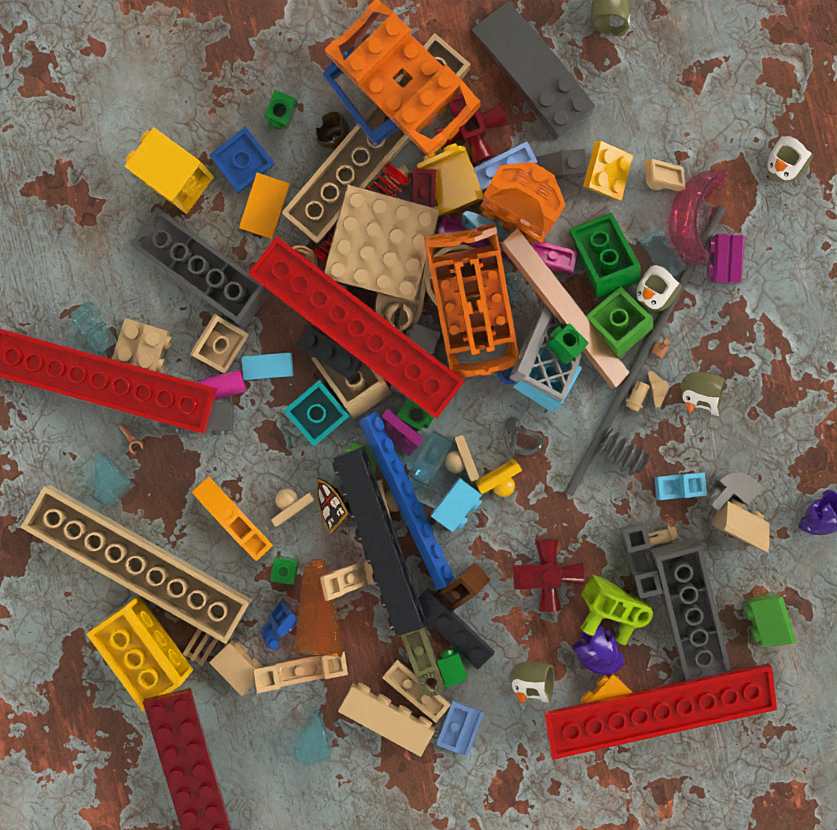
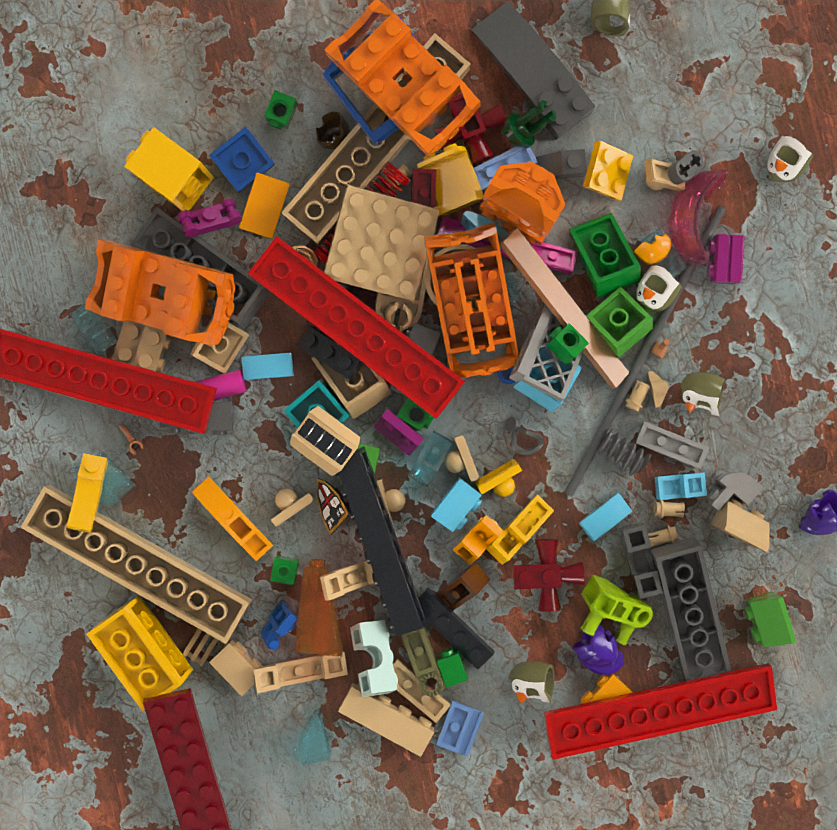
blue plate [358,411,454,590] -> none
none -> yellow slope [67,453,108,533]
none -> orange piece [85,240,235,345]
none -> magenta plate [177,199,242,238]
none -> tan slope [290,406,360,476]
none -> light aqua arch [350,620,398,697]
none -> light orange brick [452,515,503,565]
none -> yellow slope [486,494,554,565]
none -> dark green piece [502,100,556,149]
none -> medium azure slope [579,493,632,541]
none -> light orange hair [634,233,671,265]
none -> light grey plate [635,421,709,469]
none -> tan pin [654,500,685,518]
none -> dark grey beam [668,150,704,185]

